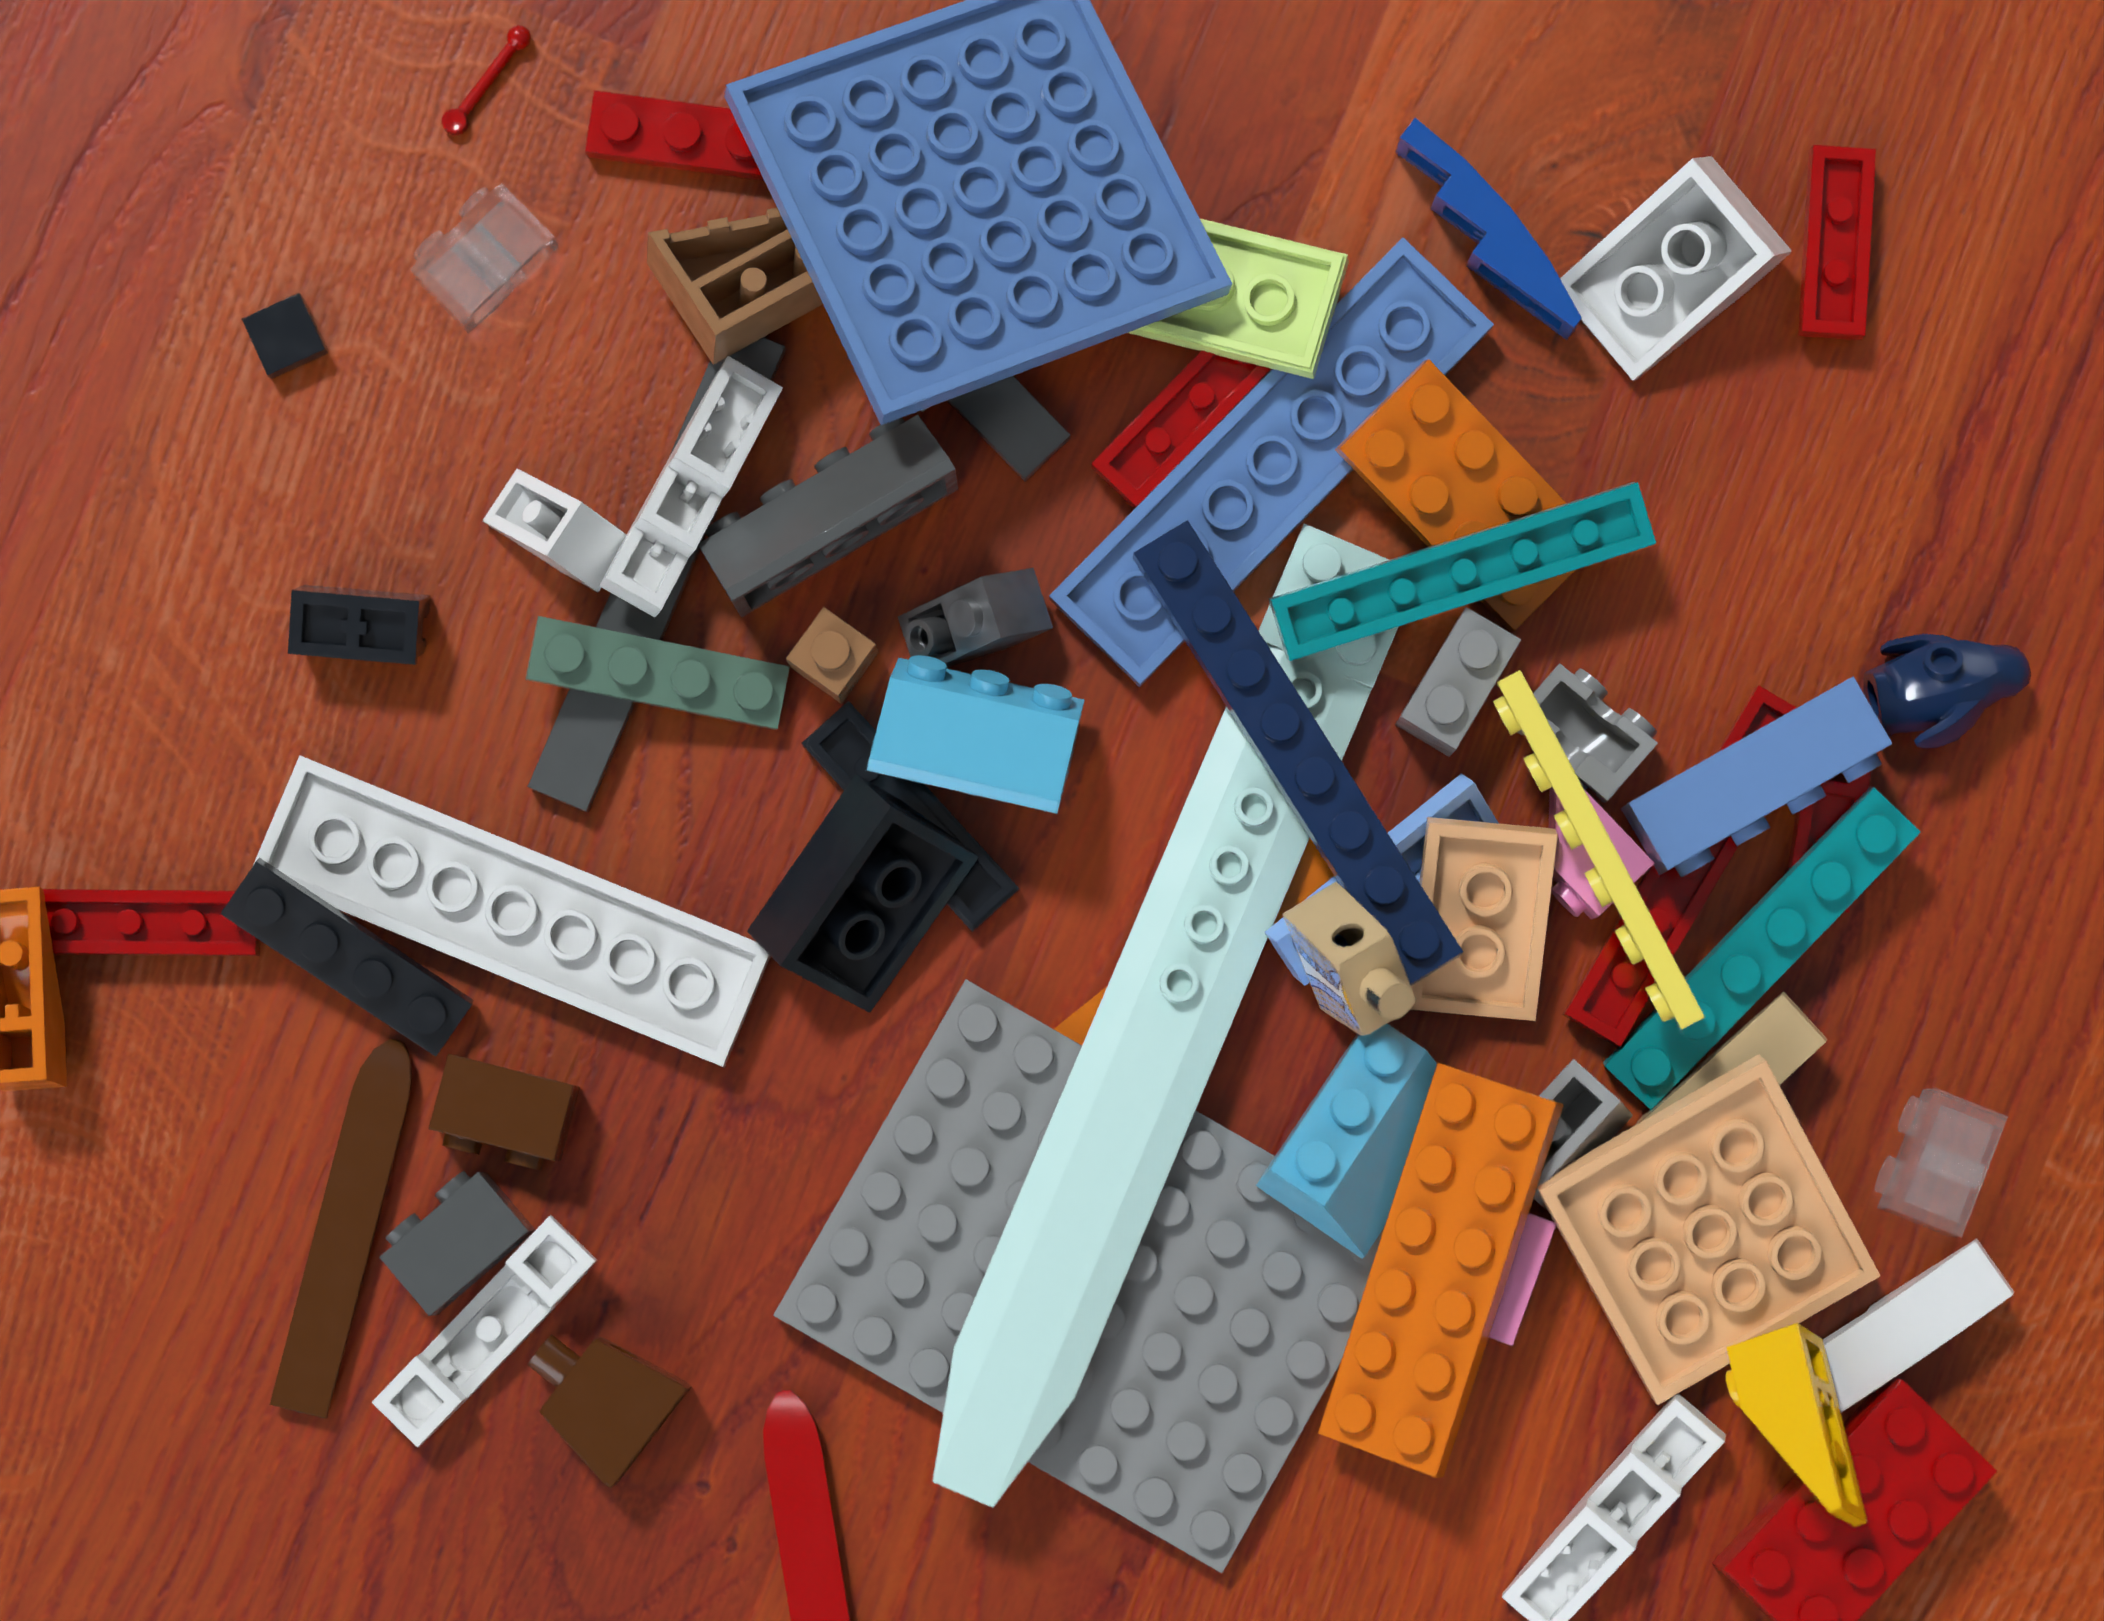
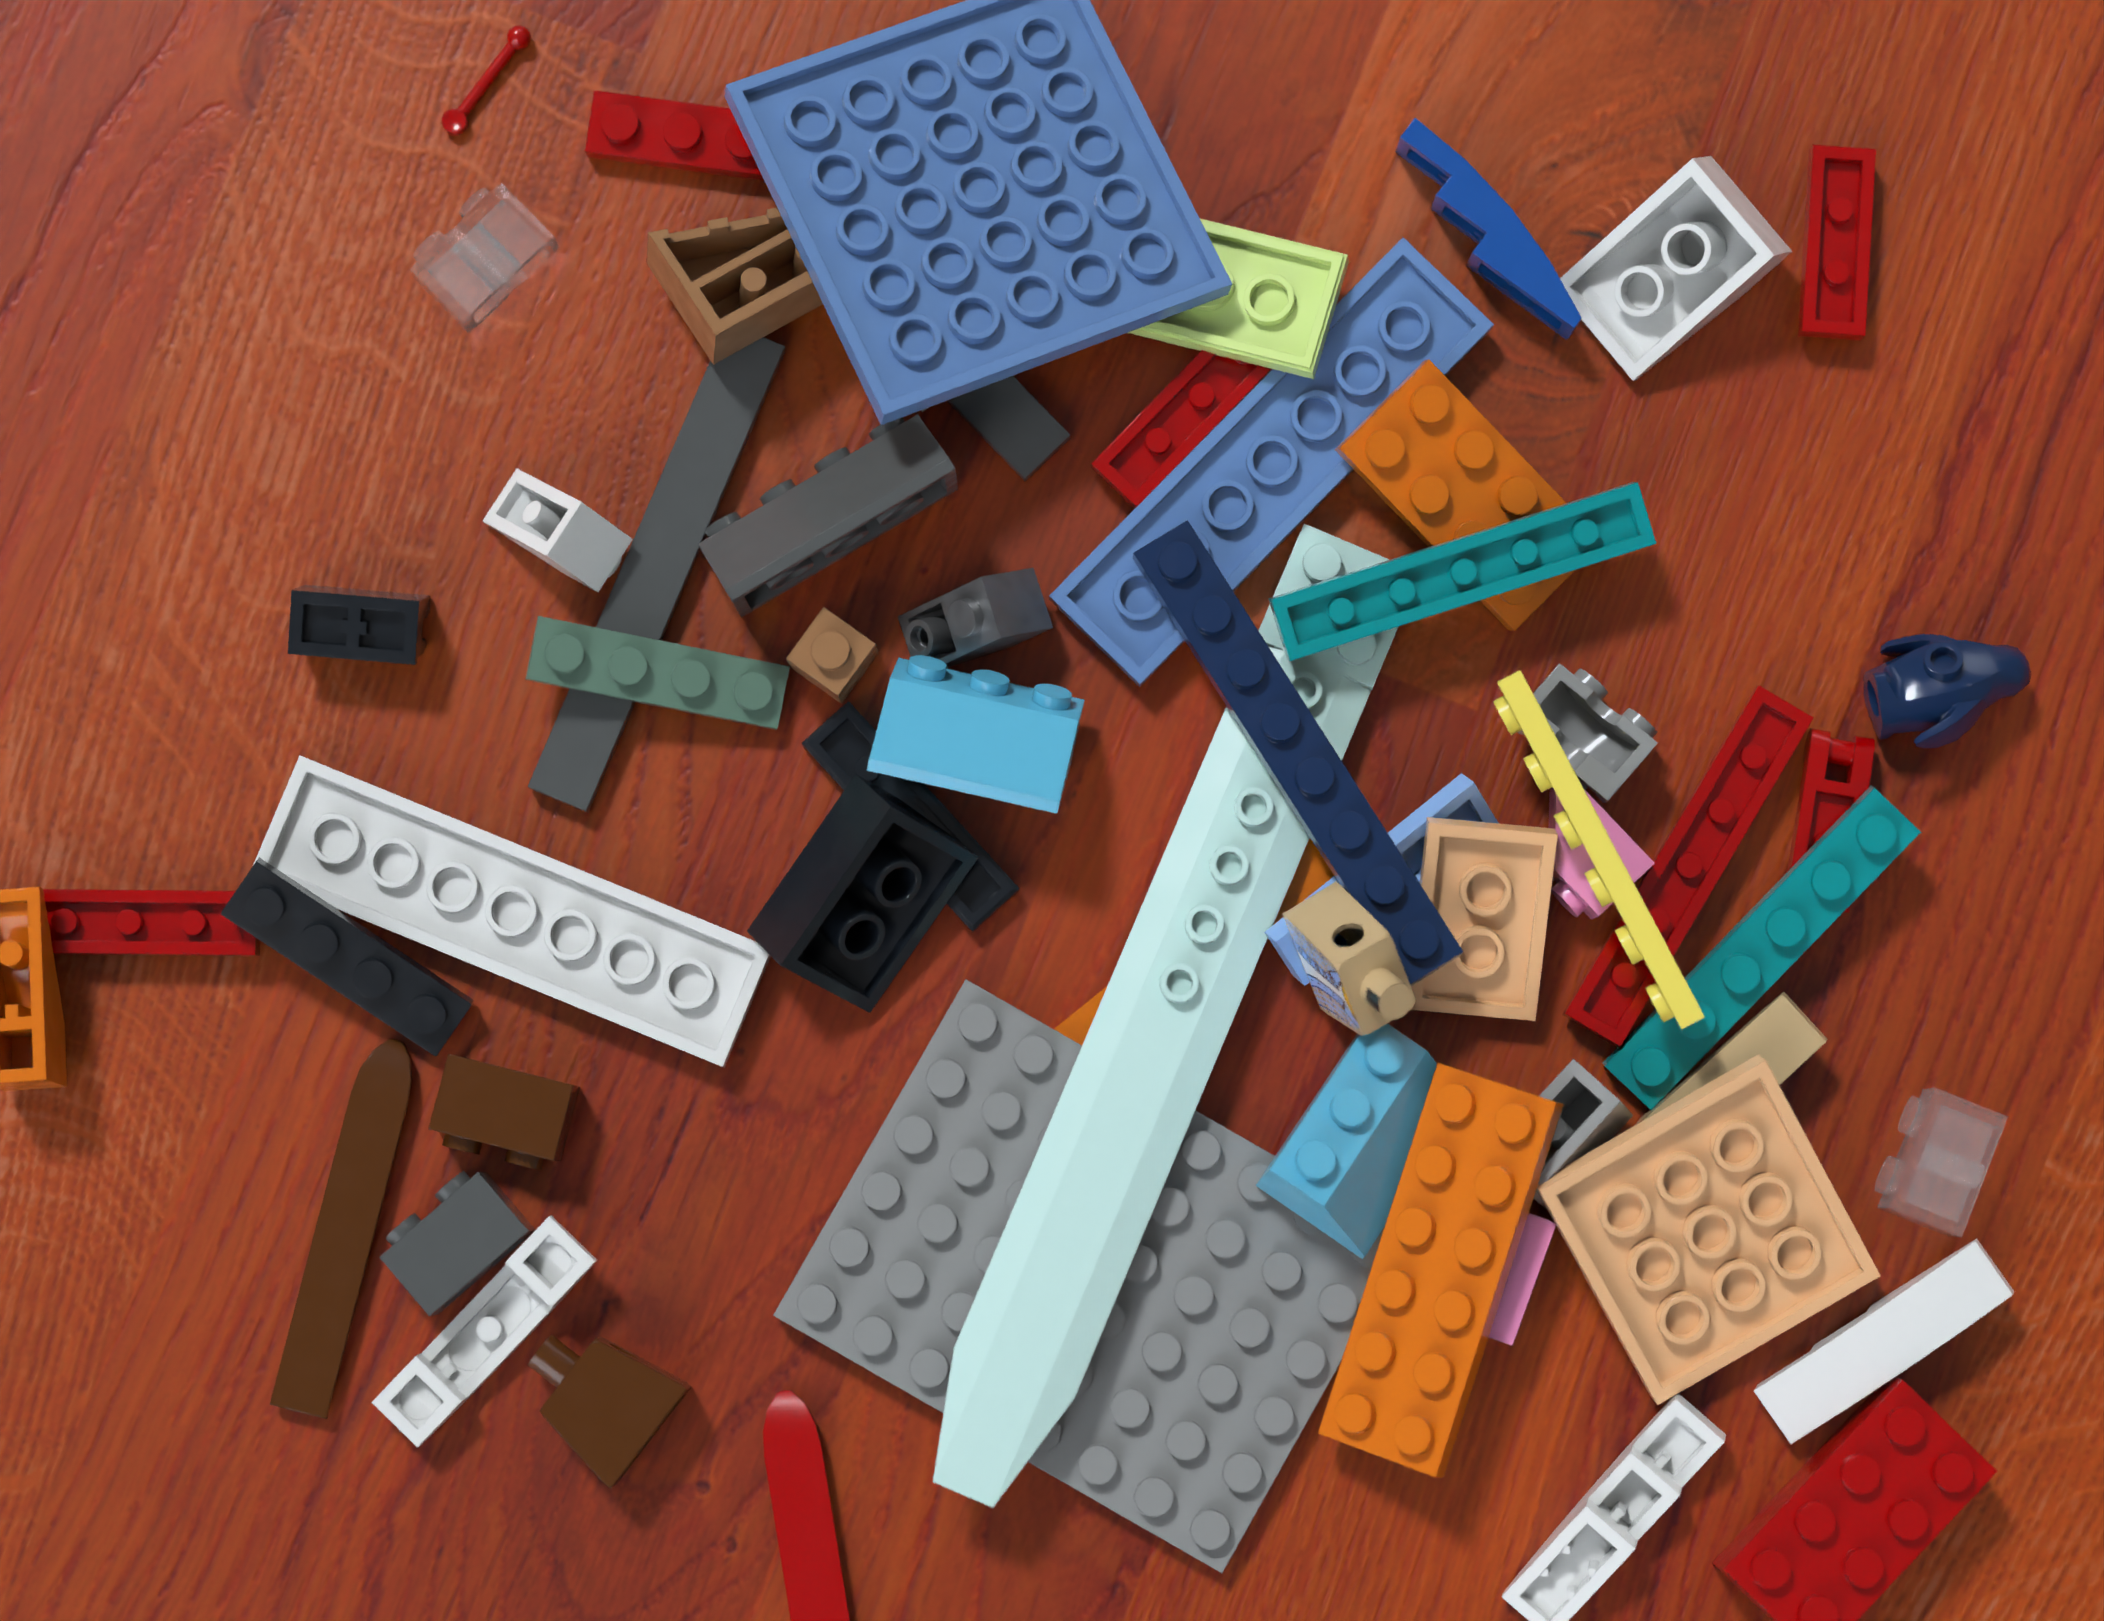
black tile [242,293,328,379] -> none
white slope [599,356,783,617] -> none
light grey brick [1395,607,1521,757] -> none
medium blue brick [1621,676,1893,878] -> none
yellow slope [1726,1323,1867,1527] -> none

